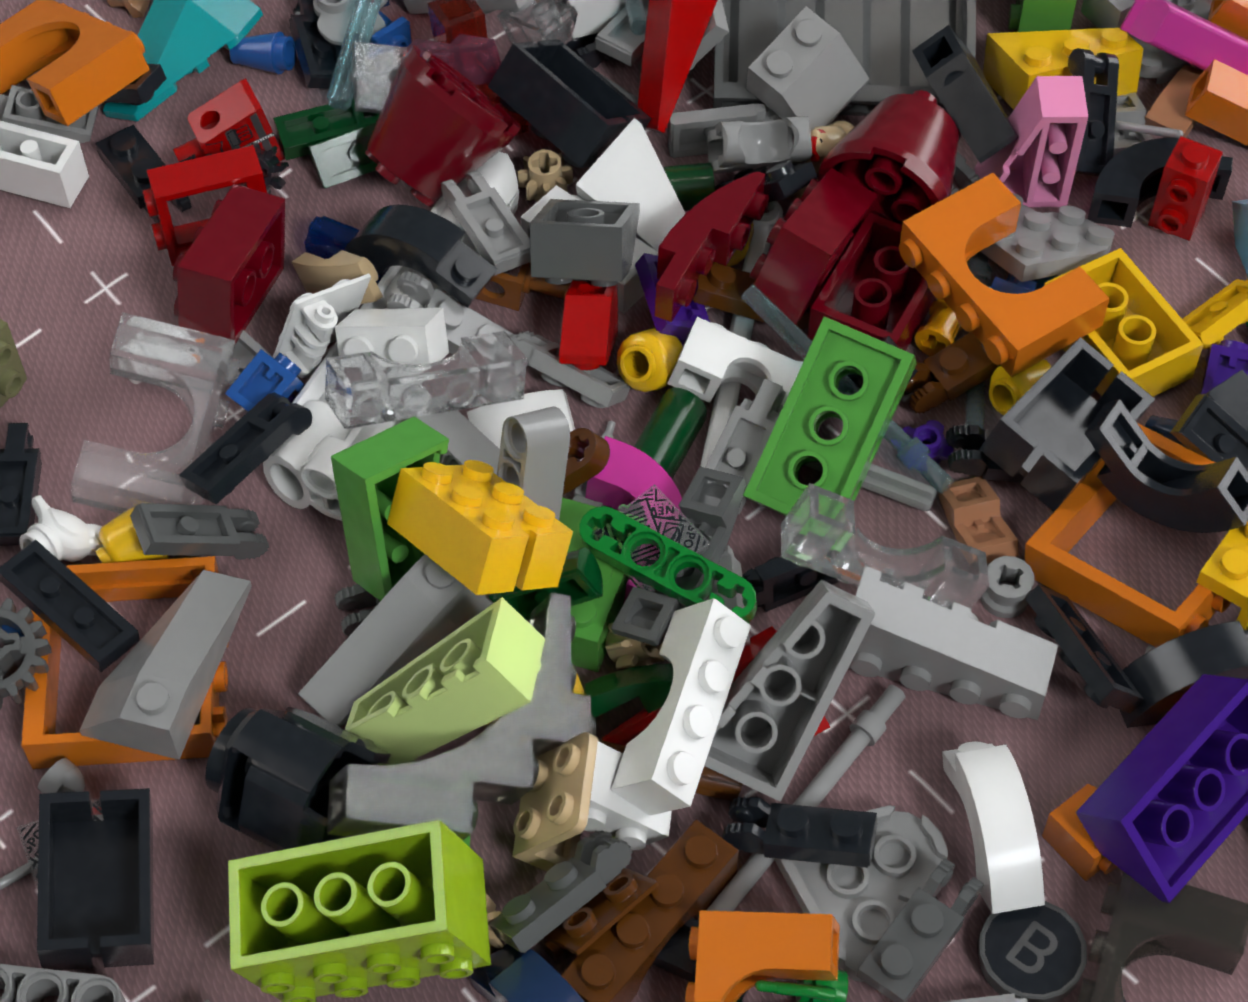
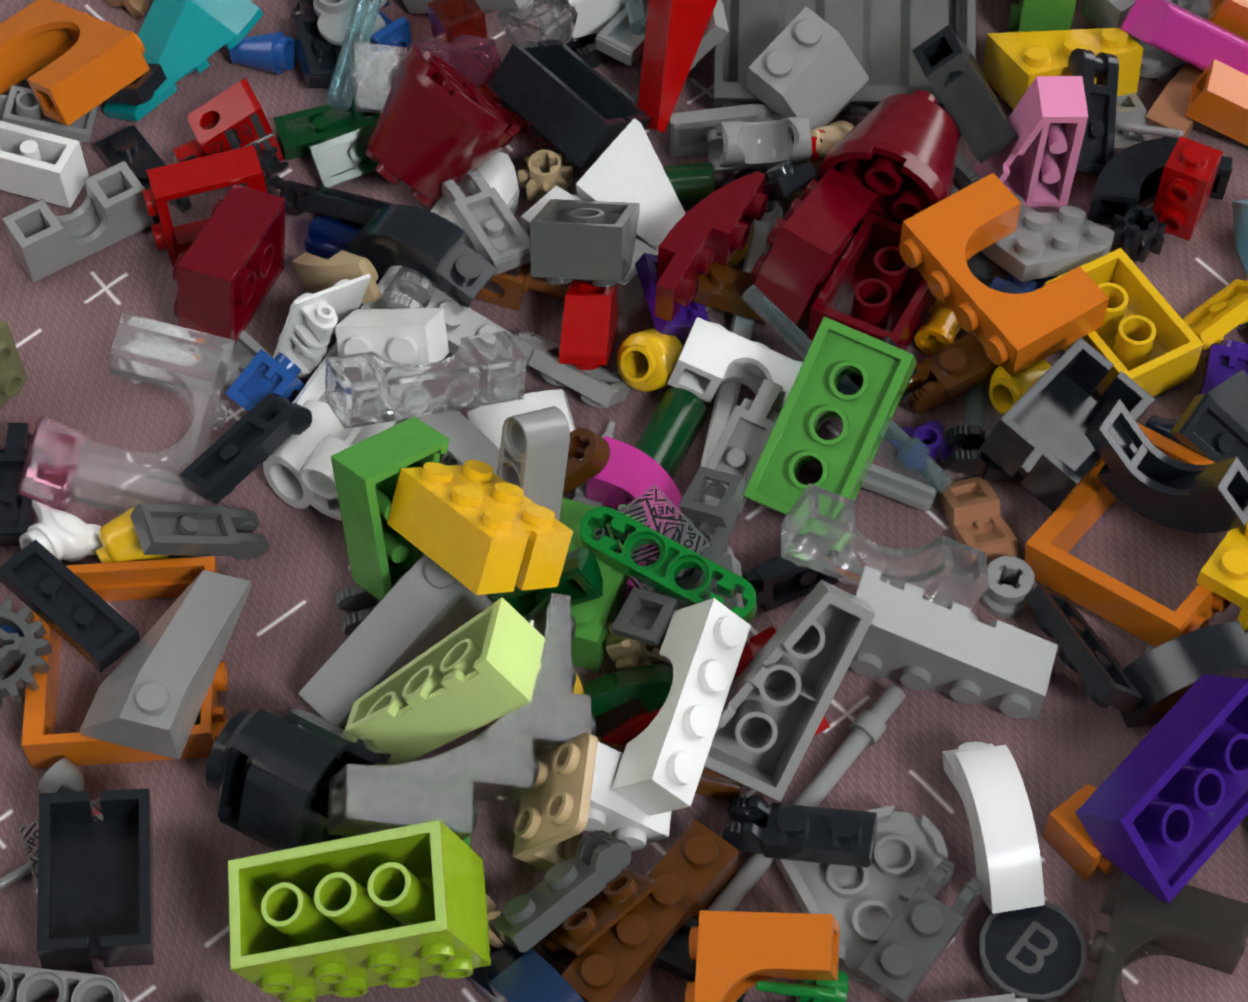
none -> light grey arch [2,161,154,283]
none -> clear pink slope [18,416,87,512]
none -> black hinge [279,180,396,229]
none -> black gear [1111,206,1167,263]

